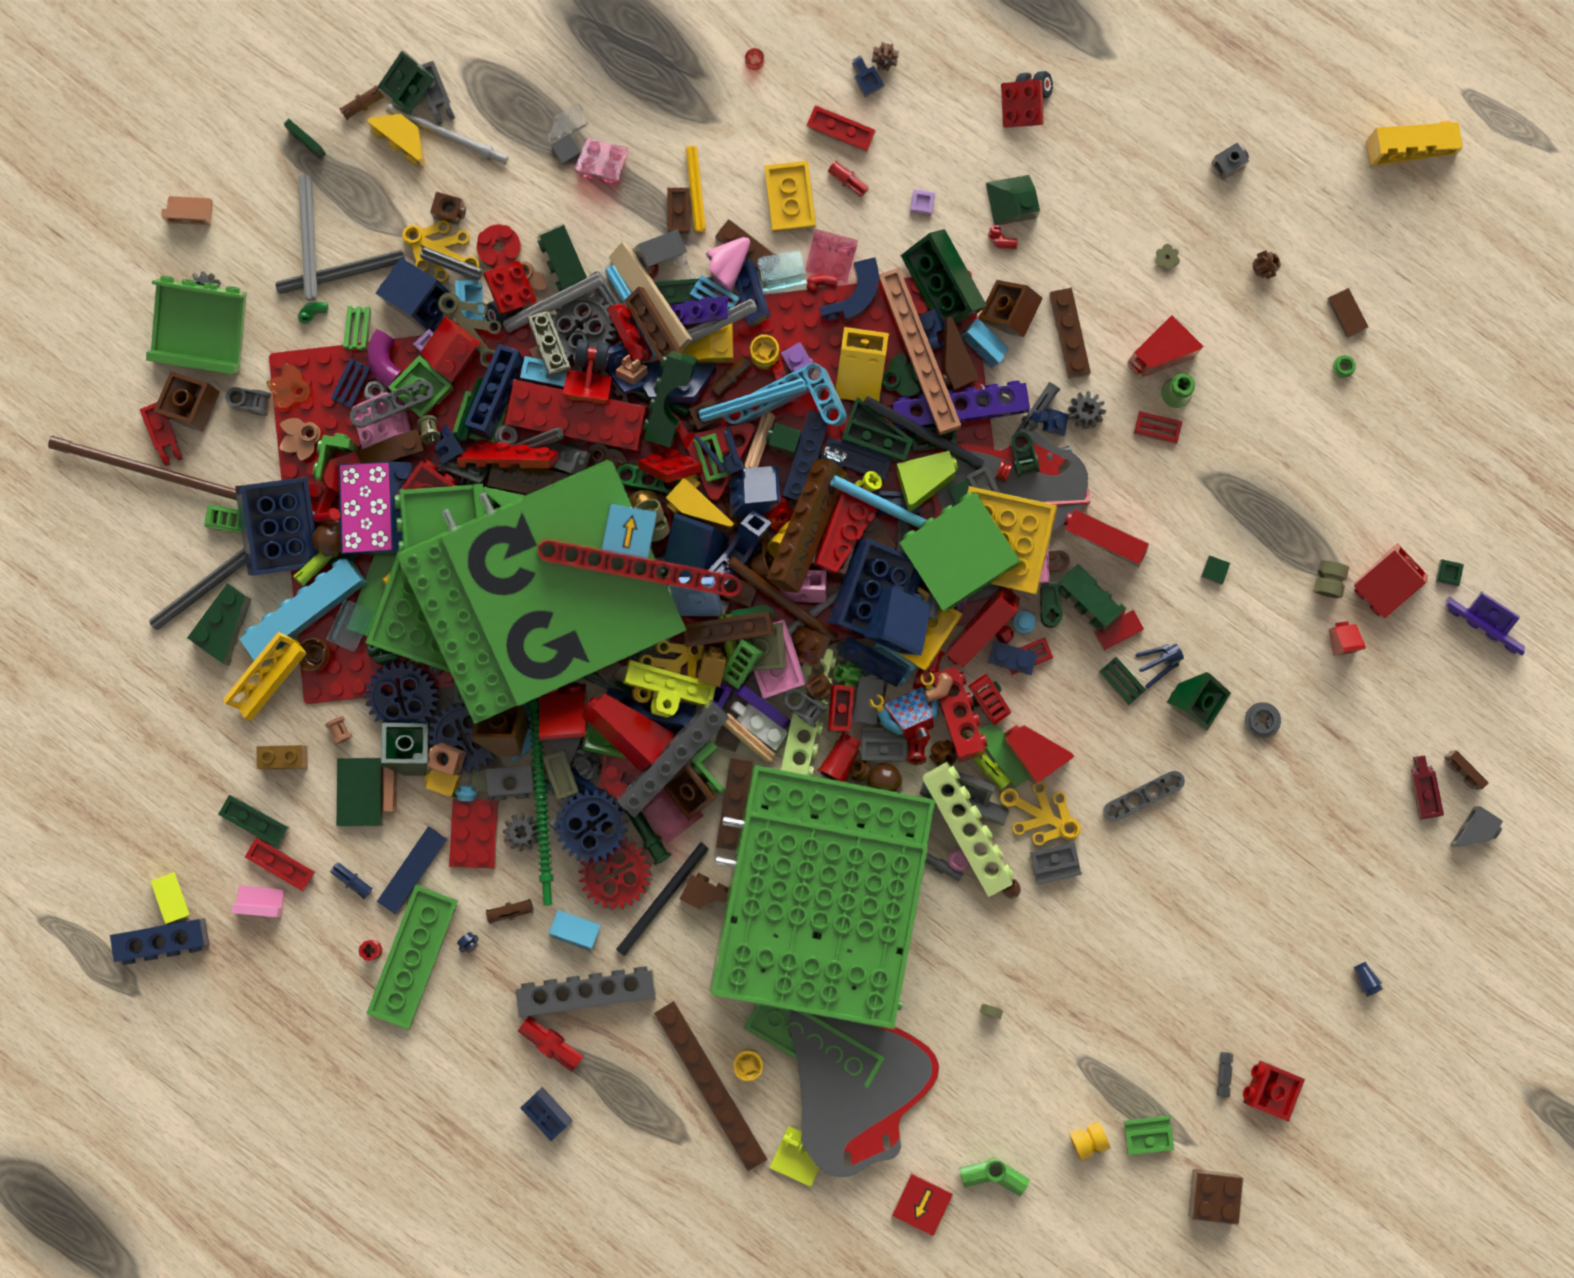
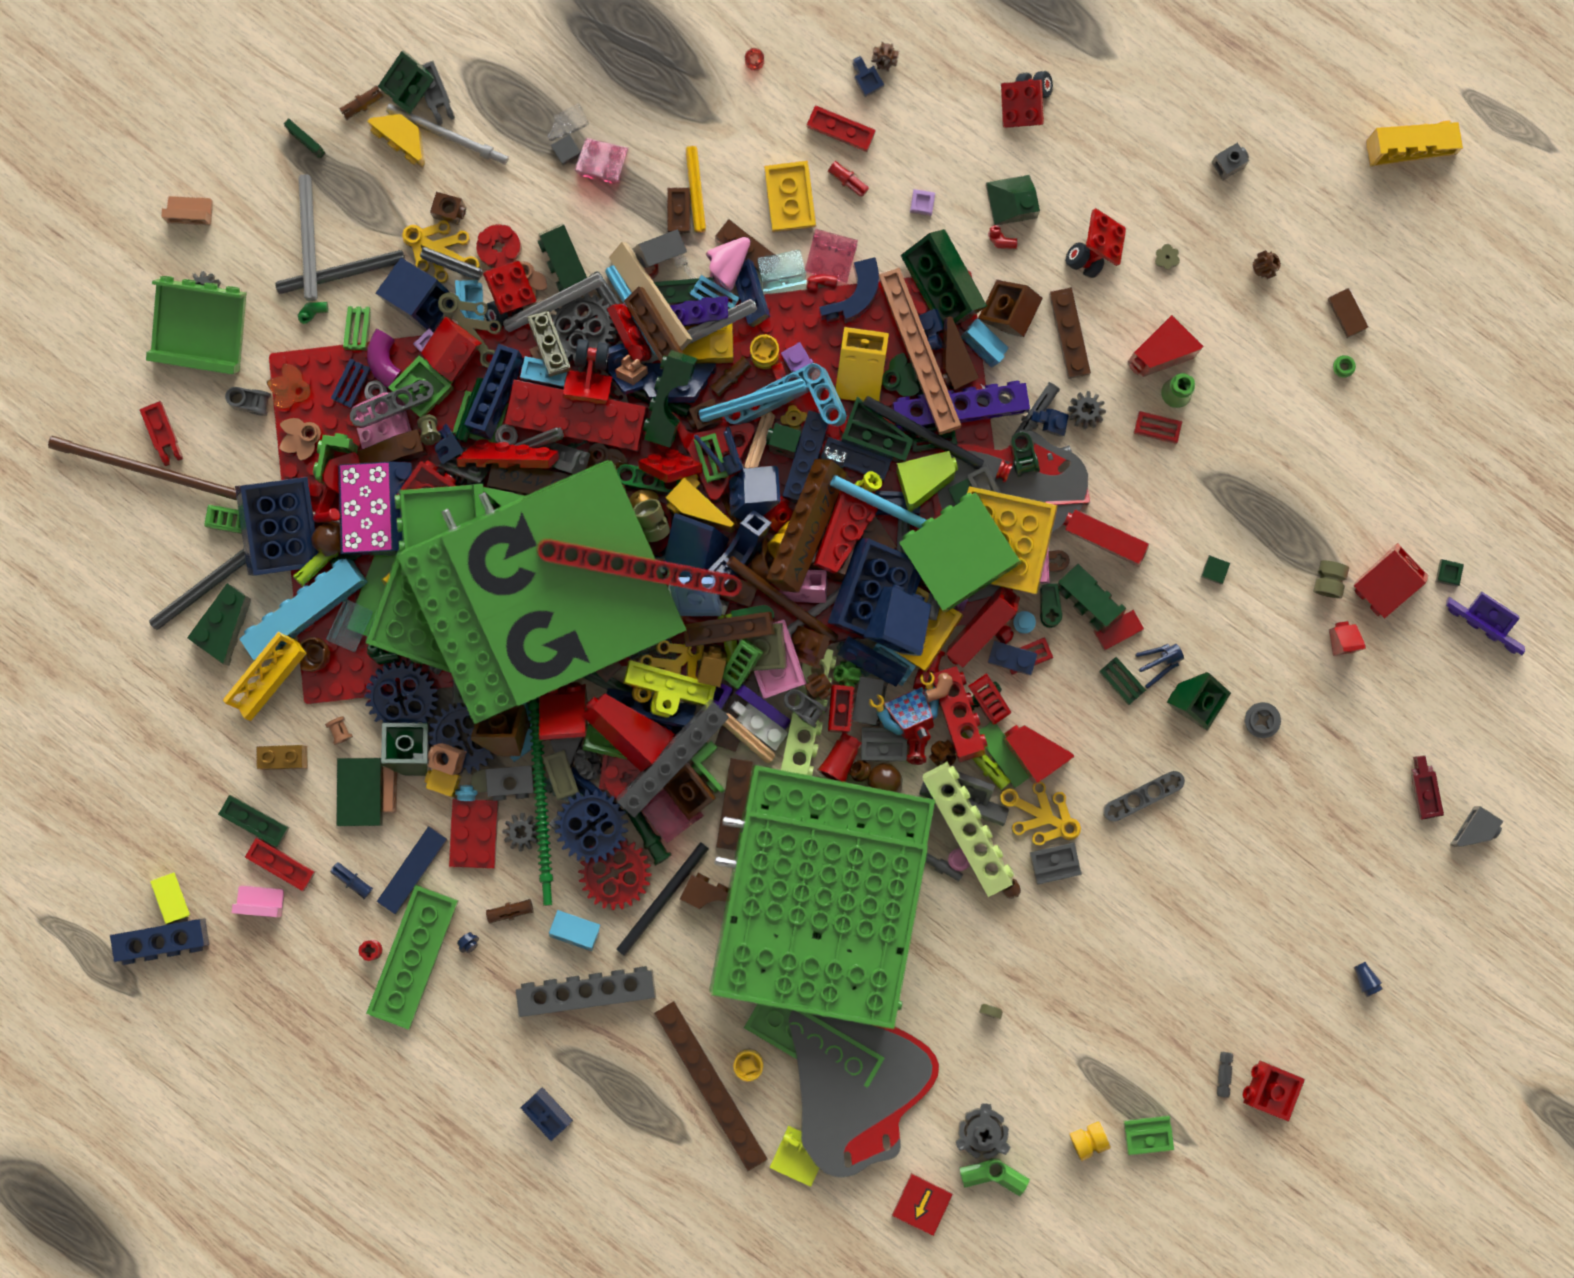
reddish brown slope [153,371,220,432] -> none
red piece [517,1016,584,1072] -> none
medium azure tile [602,503,657,558] -> none
reddish brown brick [1188,1169,1243,1225] -> none
reddish brown plate [1445,750,1489,790] -> none
none -> yellow plate [781,405,807,430]
none -> dark grey piece [955,1103,1011,1159]
none -> red plate [1065,208,1126,278]

